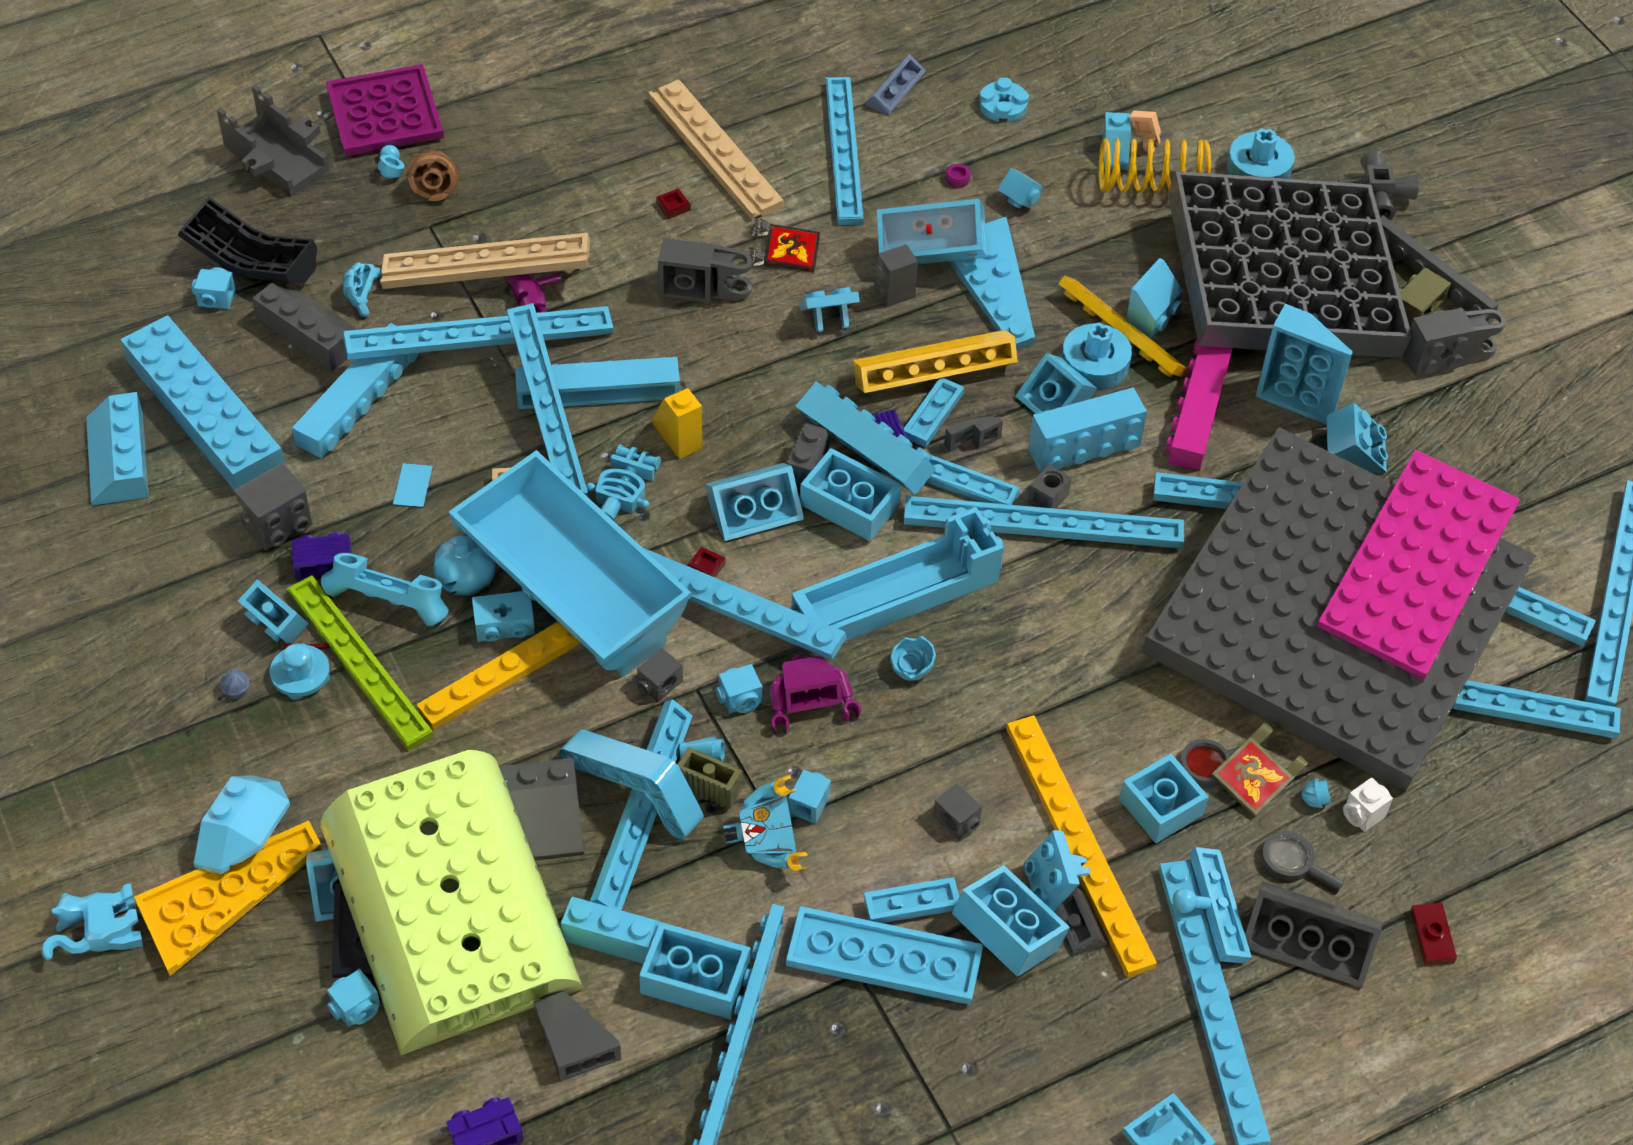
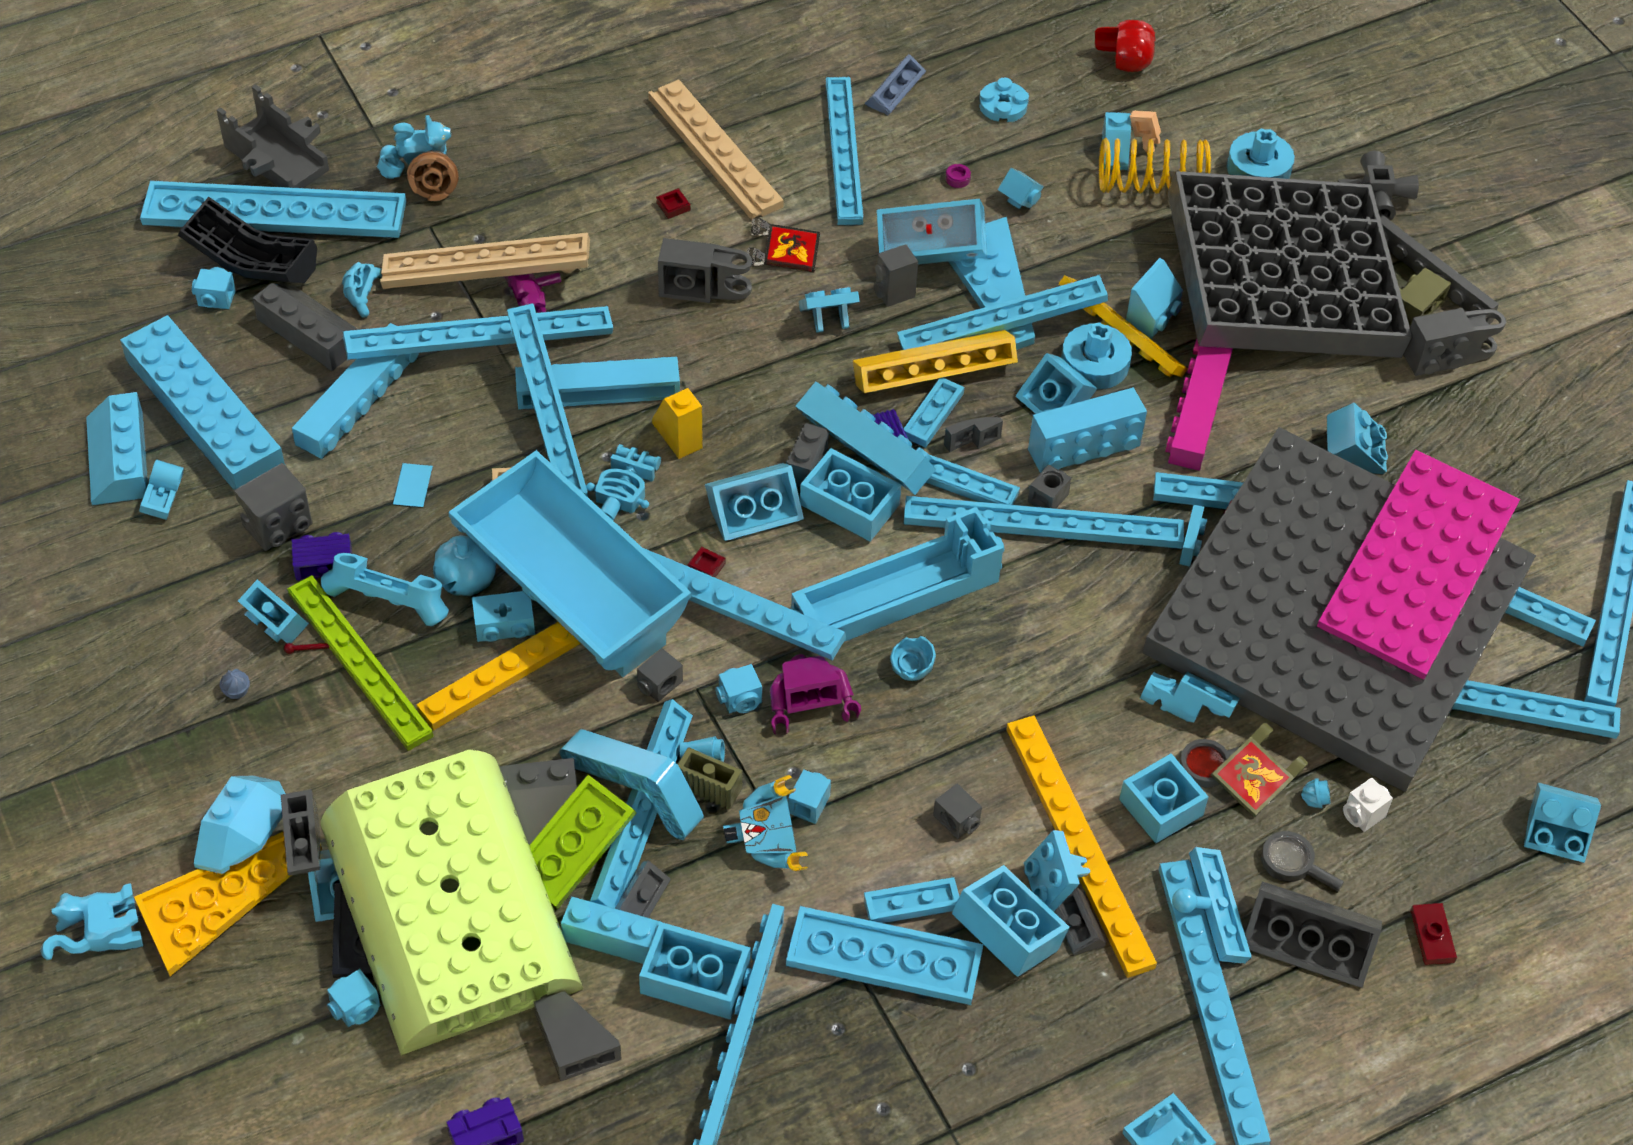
medium azure plate [270,643,330,700] -> none
magenta plate [326,64,444,157] -> none
medium azure slope [1255,304,1352,425] -> none
none -> medium azure plate [139,460,184,520]
none -> medium azure plate [140,181,406,238]
none -> dark grey slope [281,789,320,876]
none -> medium azure animal [393,115,451,165]
none -> lime plate [529,775,637,909]
none -> dark grey plate [615,860,671,918]
none -> medium azure plate [897,275,1108,350]
none -> red piece [1095,20,1156,72]
none -> medium azure plate [1140,672,1240,723]
none -> medium azure plate [1179,504,1207,566]
none -> medium azure slope [1524,783,1601,863]

